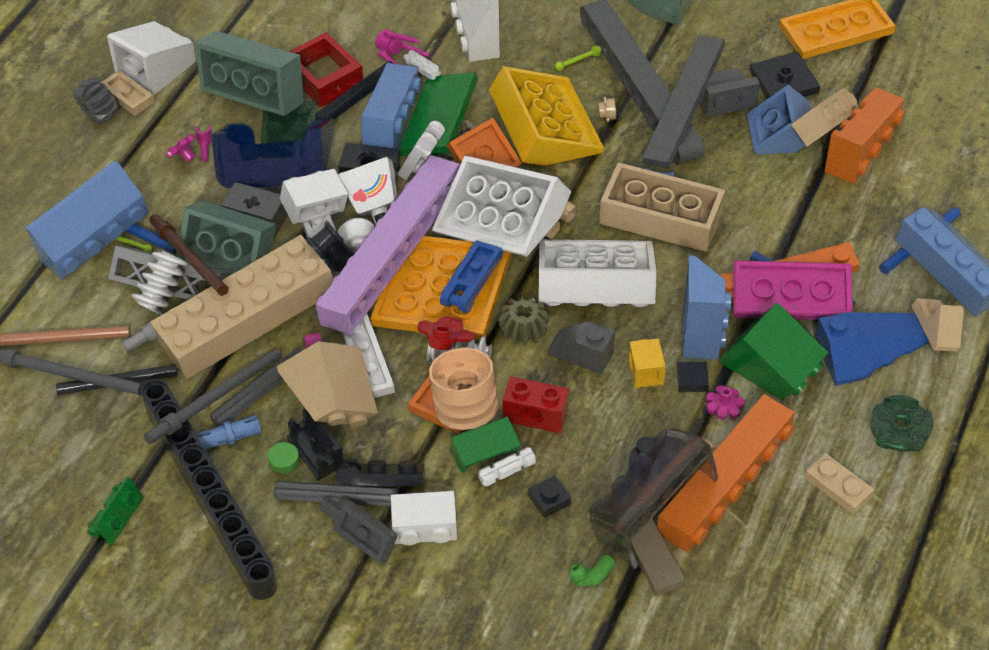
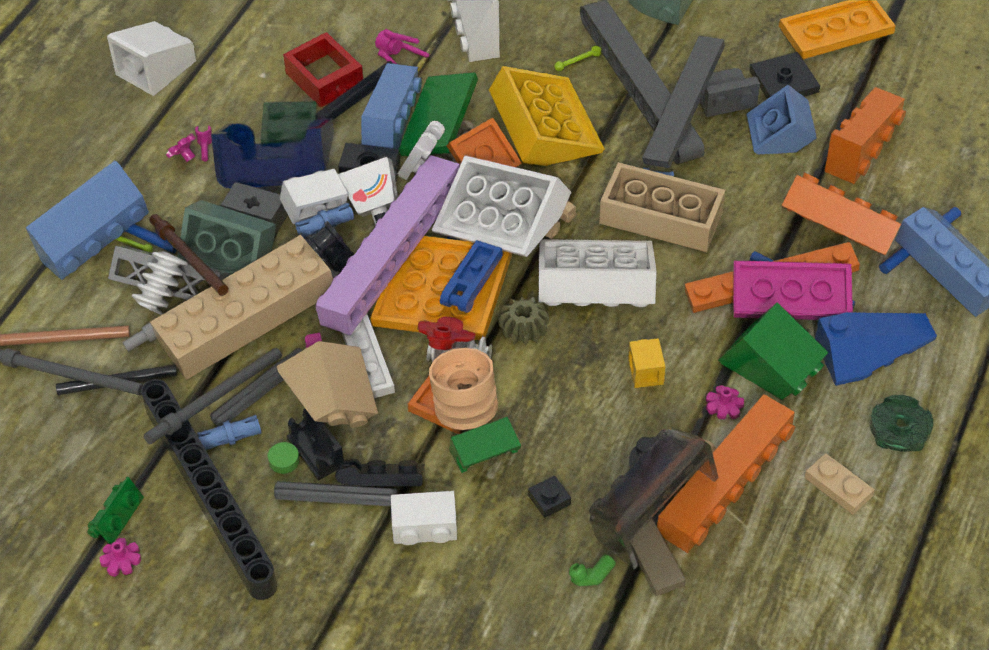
dark grey gear [74,77,118,124] -> none
tan plate [101,70,155,116] -> none
sand green brick [195,30,304,116] -> none
dark grey hinge [319,495,398,563] -> none
white cone [338,218,375,254] -> none
white axle [404,50,441,80] -> none
white axle [478,447,536,486] -> none
red brick [502,376,569,434] -> none
dark grey slope [548,321,615,374] -> none
tan plate [598,96,616,123] -> none
black tile [676,362,709,392] -> none
medium blue slope [683,255,731,360] -> none
tan brick [791,88,859,146] -> none
tan slope [912,298,964,352] -> none
none -> dark pink plant [99,538,141,577]
none -> medium blue pin [295,203,354,239]
none -> orange wedge [782,173,901,255]

